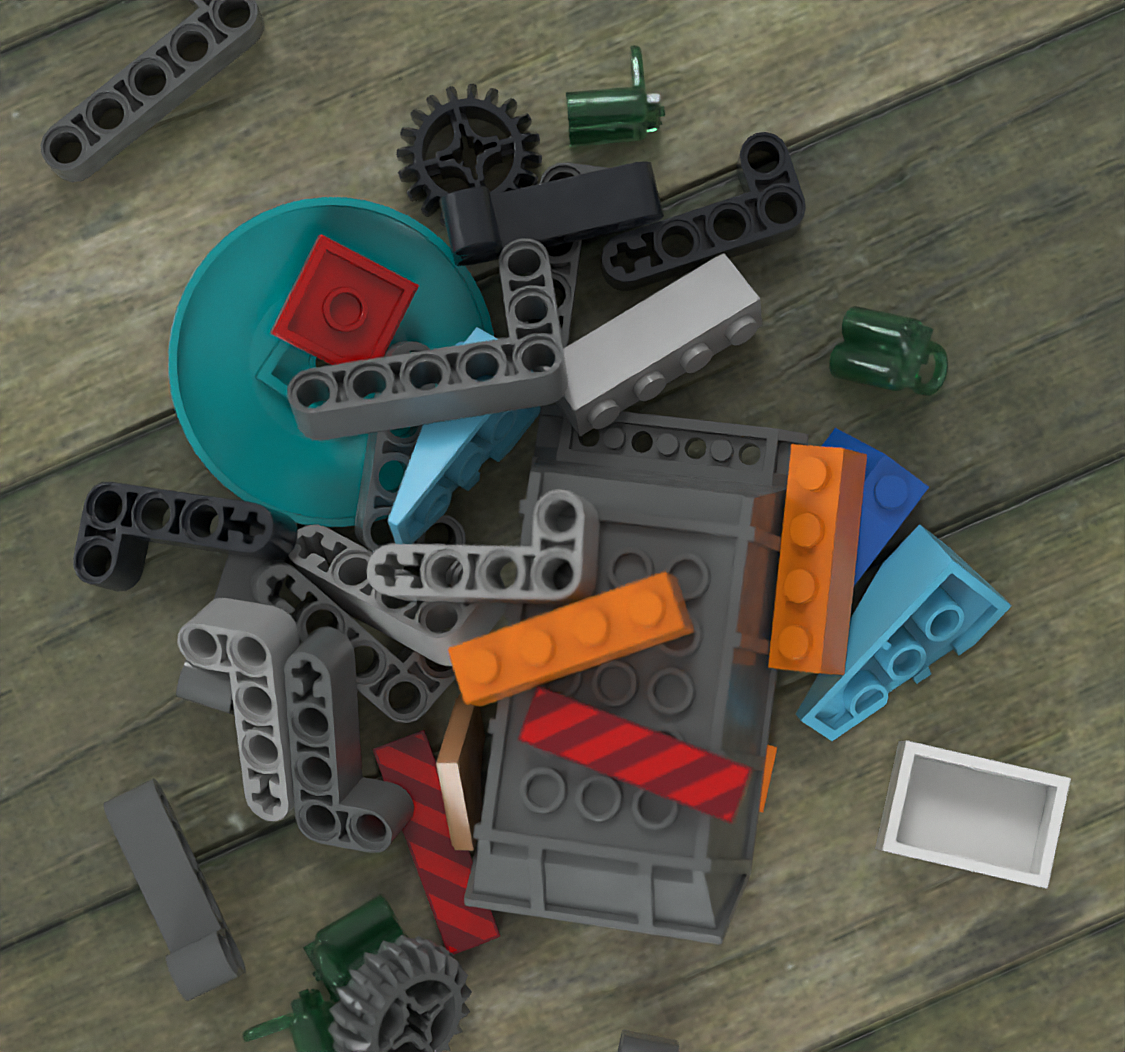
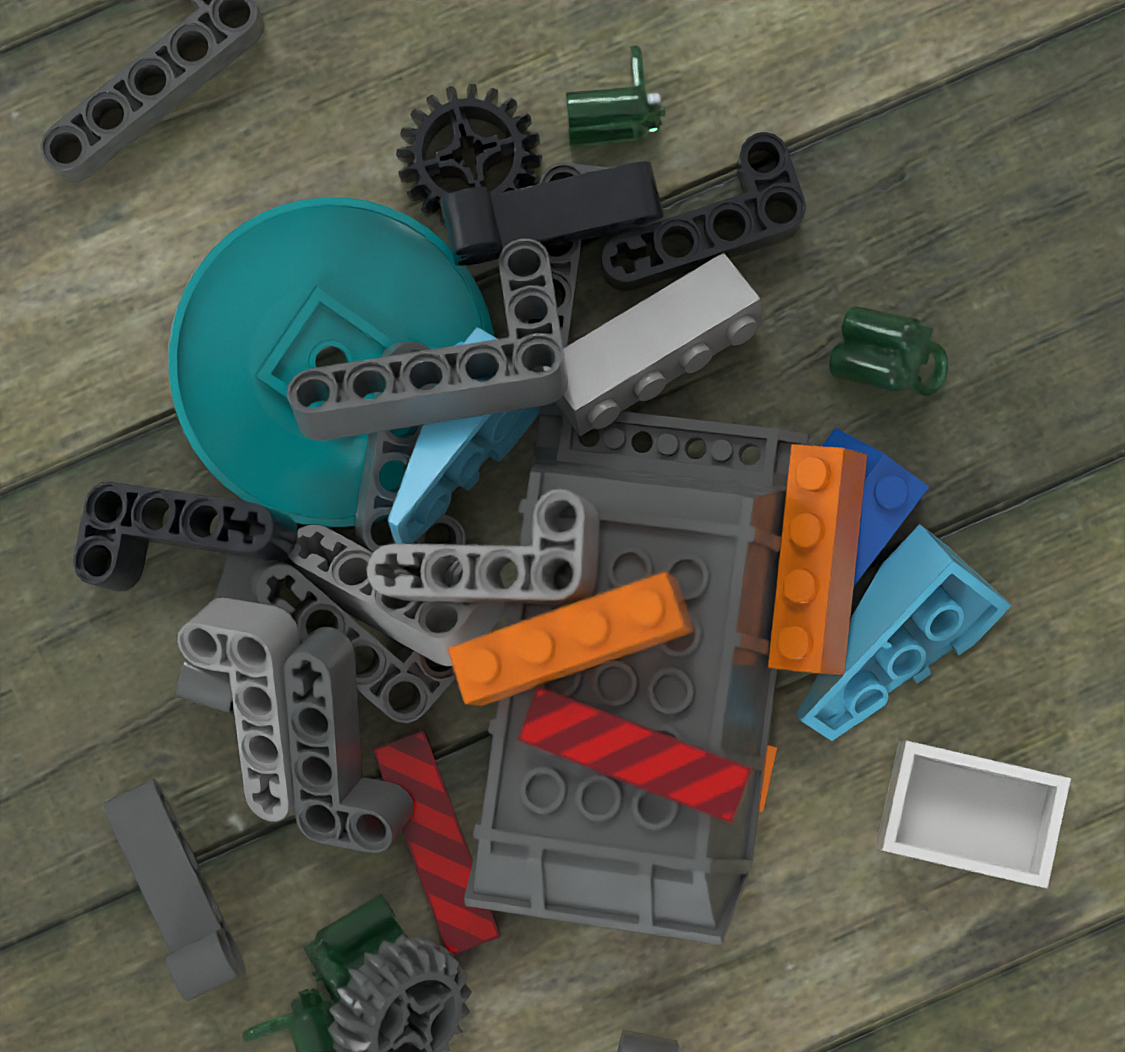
red tile [269,234,419,365] -> none
medium nougat tile [436,694,485,850] -> none

